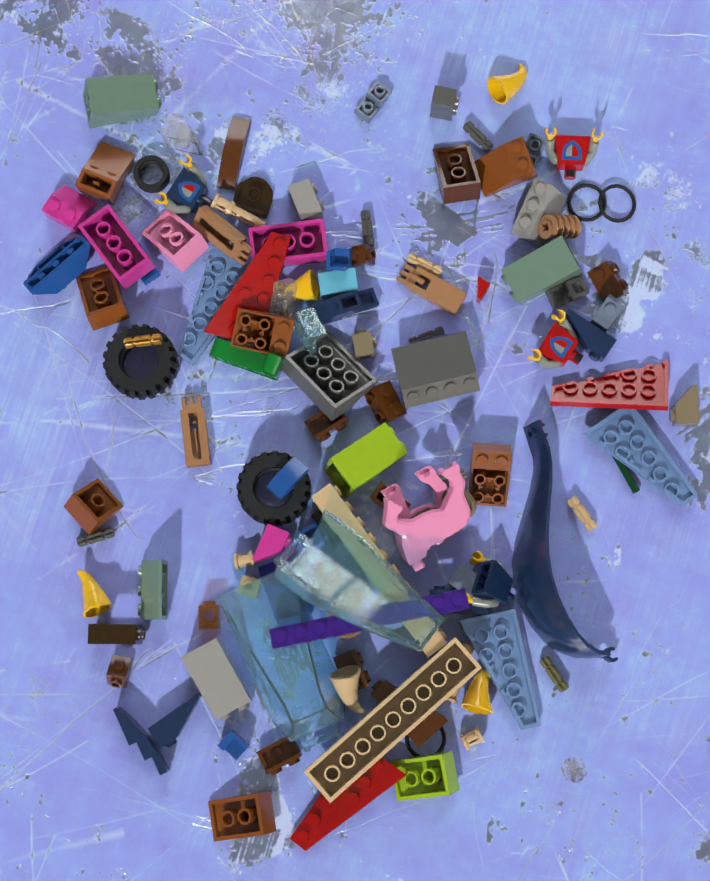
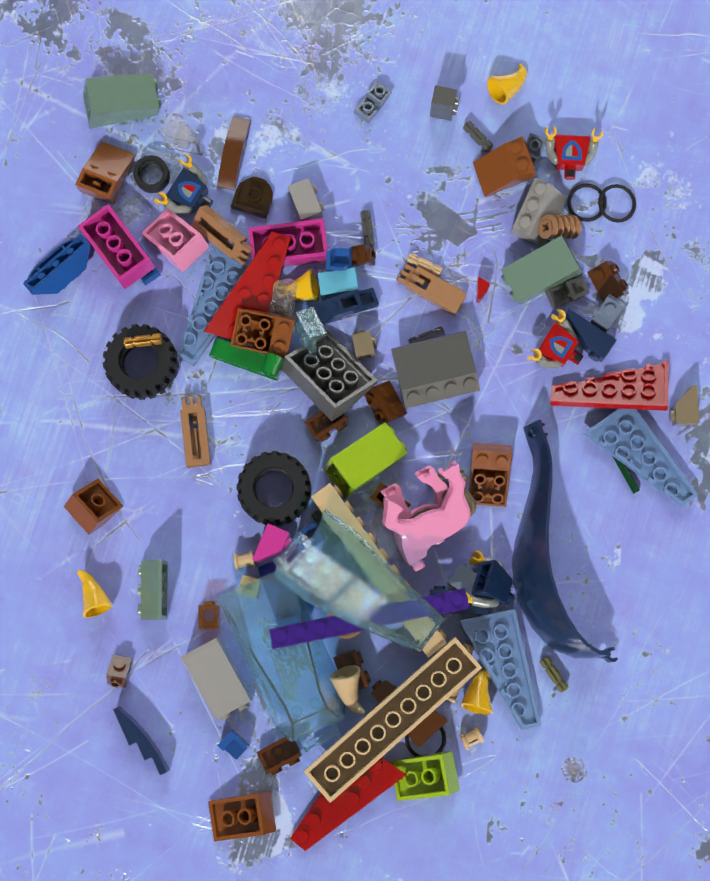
dark pink slope [41,184,97,235] -> none
dark orange slope [76,266,129,331] -> none
dark grey axle [76,527,115,547] -> none
dark brown window [88,624,146,644] -> none
dark blue slope [148,693,202,748] -> none
tan pin [210,193,267,227] -> none
blue slope [267,456,309,500] -> none
reddish brown slope [433,144,481,204] -> none
tan axle [567,496,597,531] -> none

